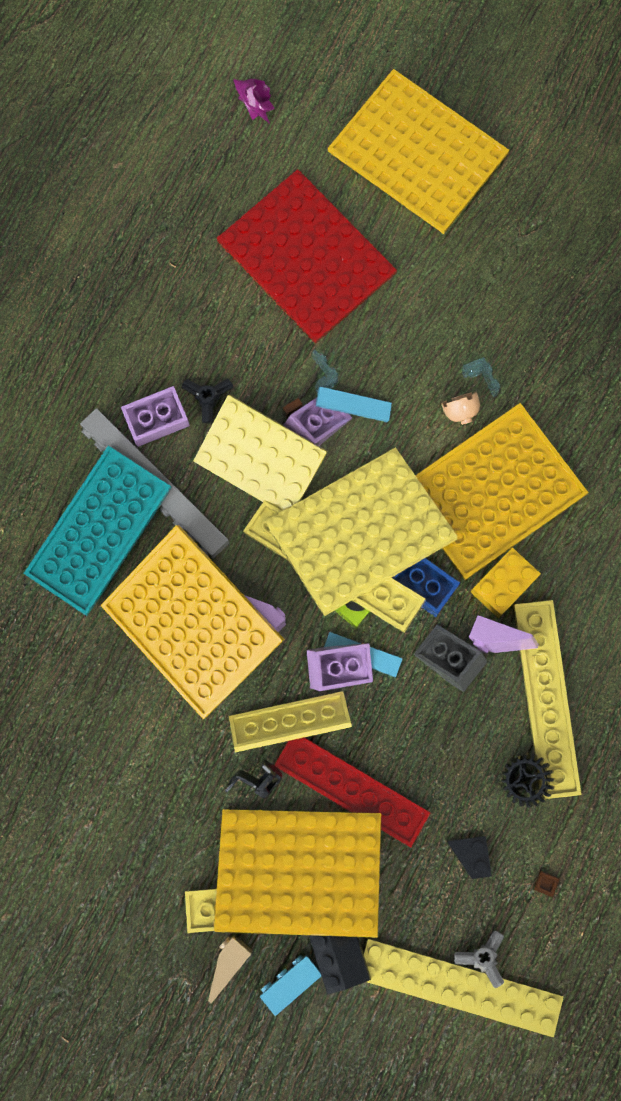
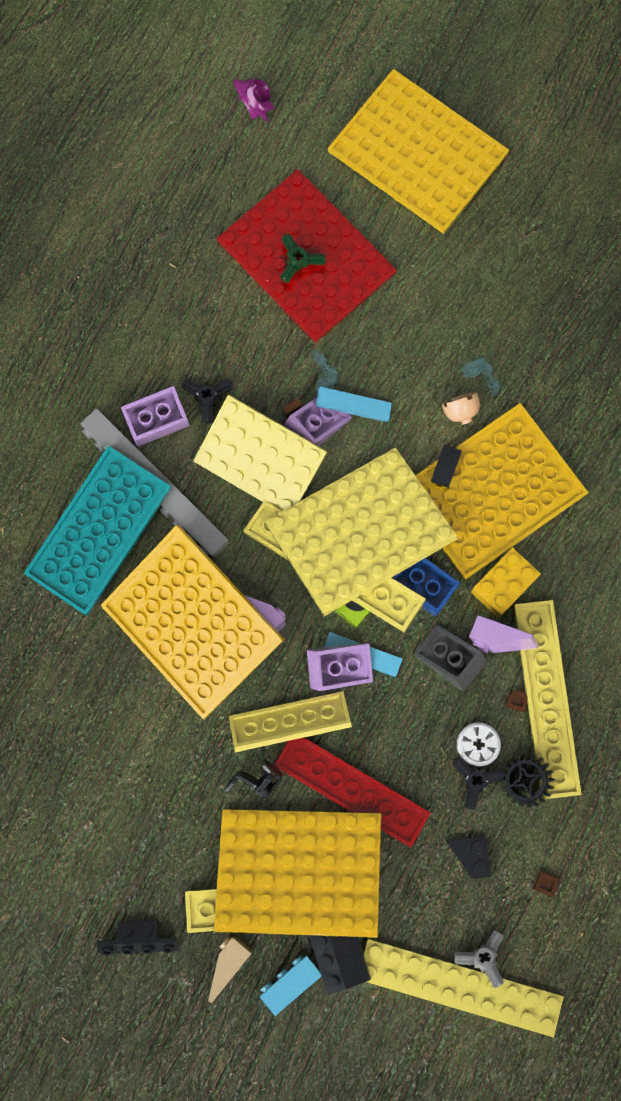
none -> black bracket [96,920,179,956]
none -> dark green bush [280,234,326,283]
none -> black slope [431,444,462,488]
none -> black bush [452,756,505,810]
none -> white wheel [457,723,501,767]
none -> reddish brown tile [505,690,528,713]

